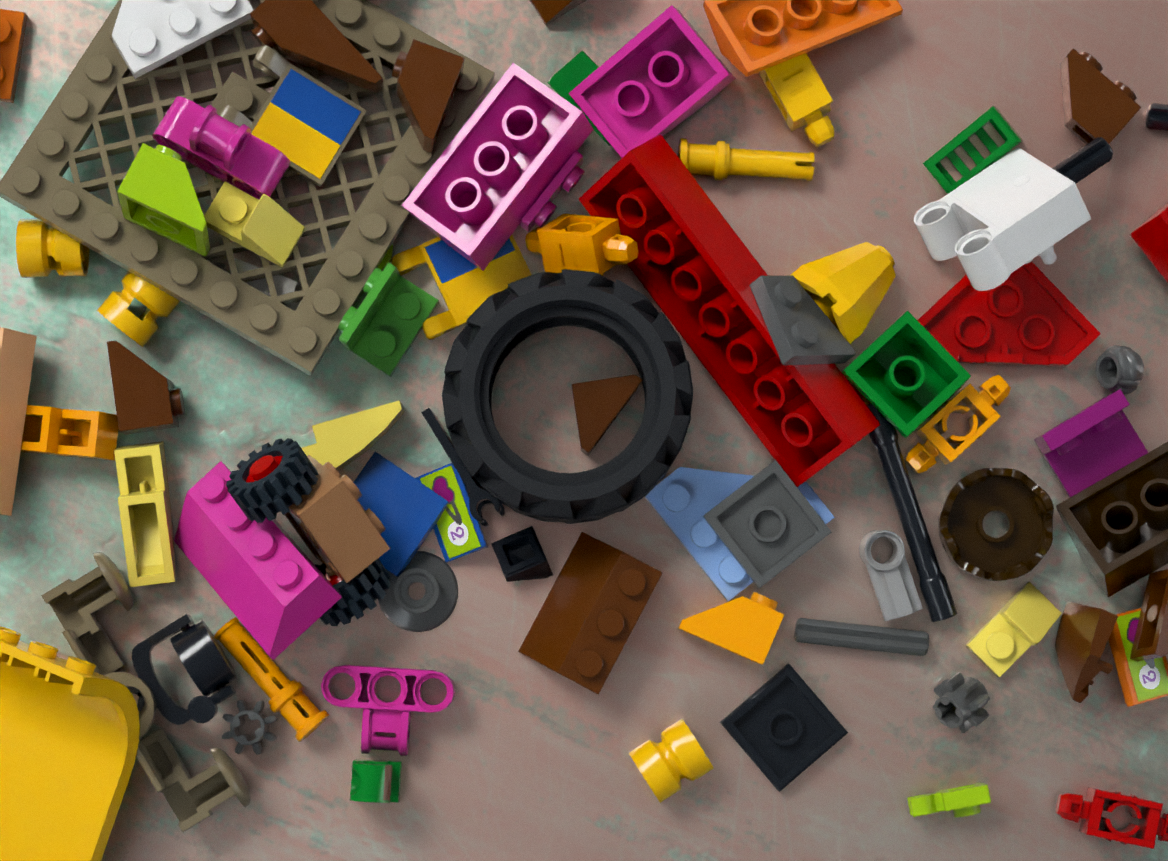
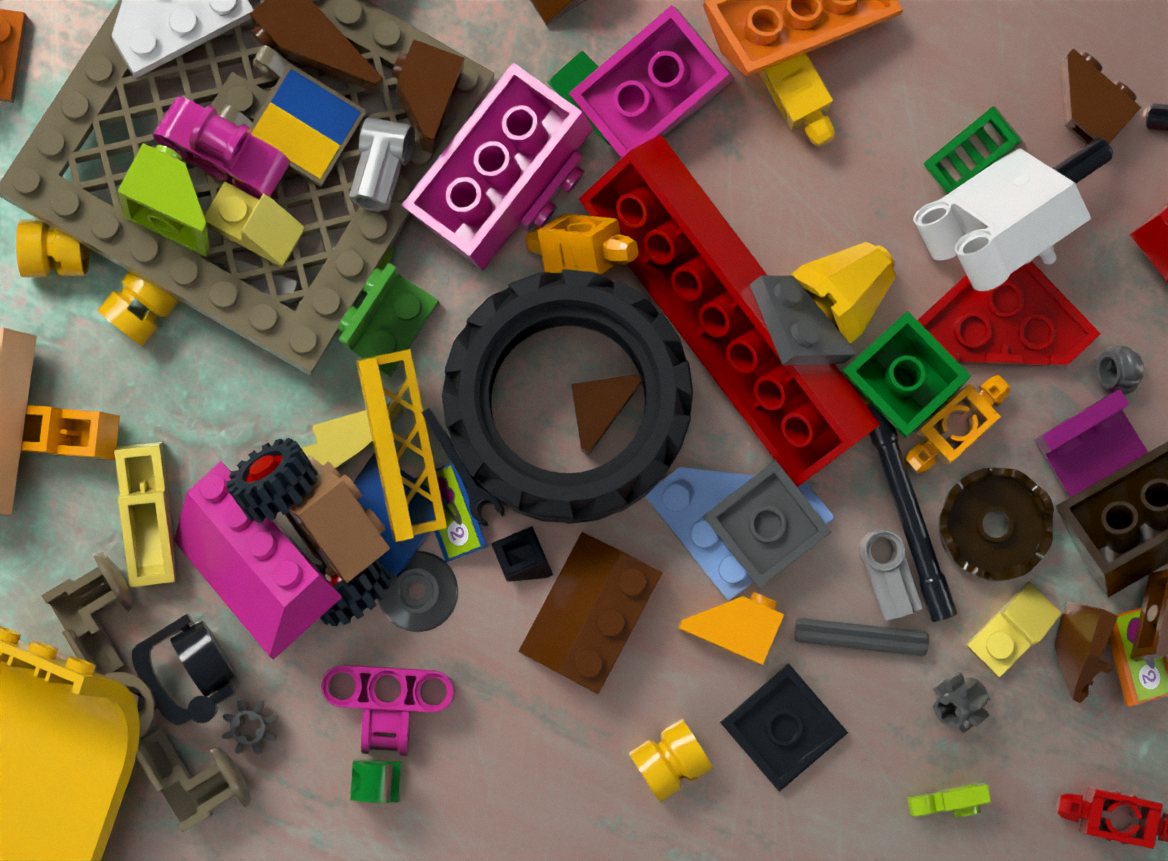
reddish brown slope [107,340,185,435] -> none
light orange pin [214,617,330,742] -> none
flag [392,235,532,340] -> none
yellow pin [677,138,815,181] -> none
none -> light grey piece [349,117,415,212]
none -> yellow fence [356,349,447,542]

